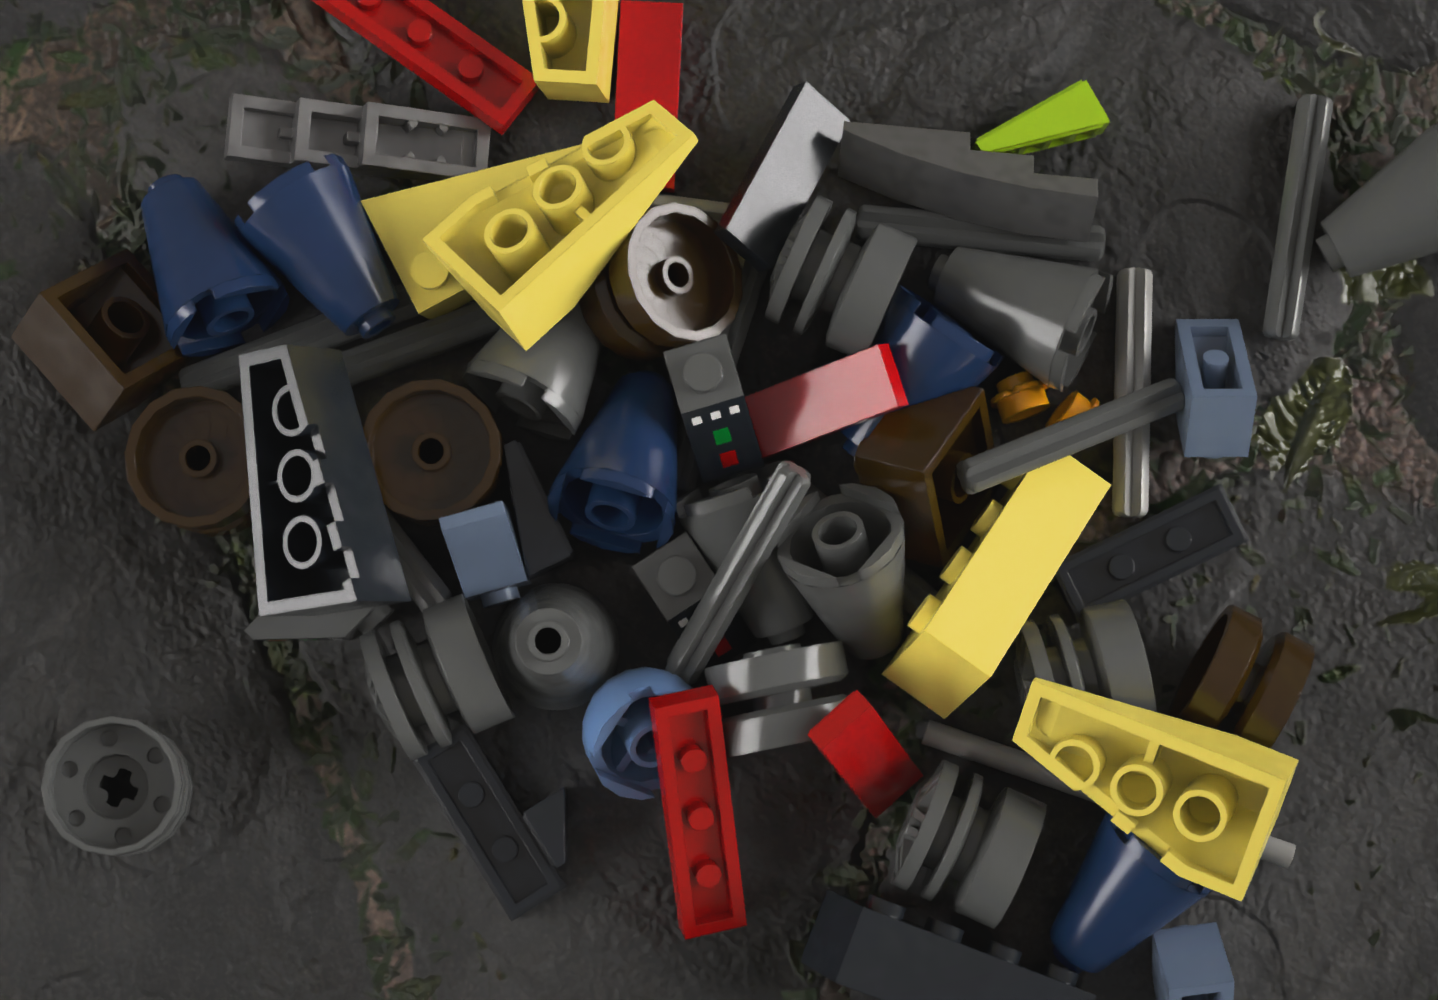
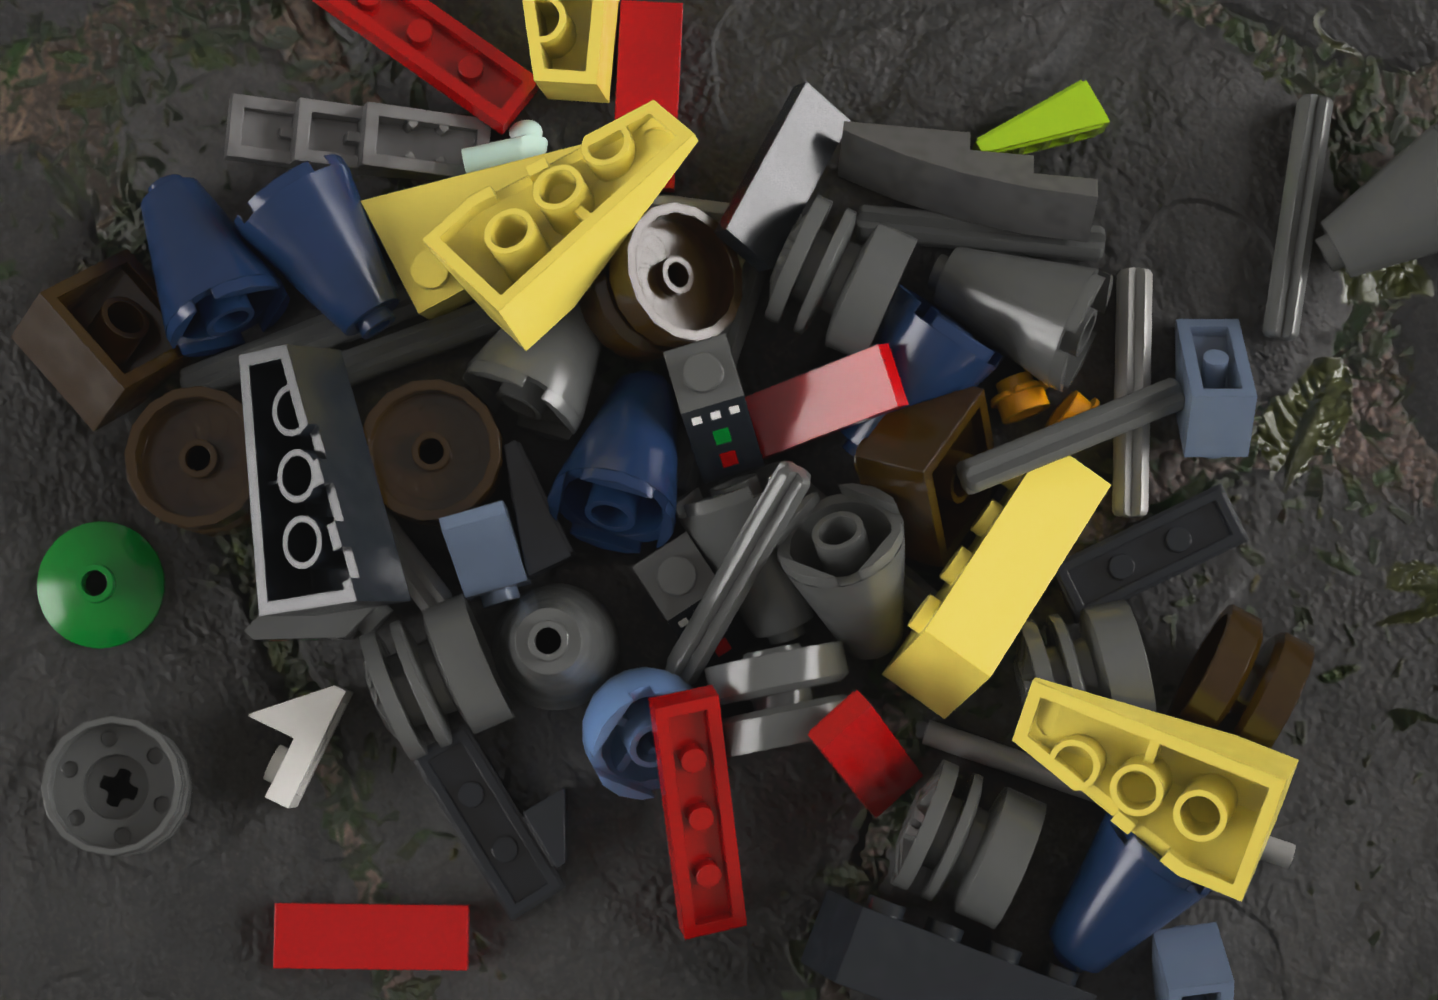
none -> green dish [37,522,165,649]
none -> white slope [248,685,354,808]
none -> red tile [273,902,470,971]
none -> light aqua arm [461,120,548,174]

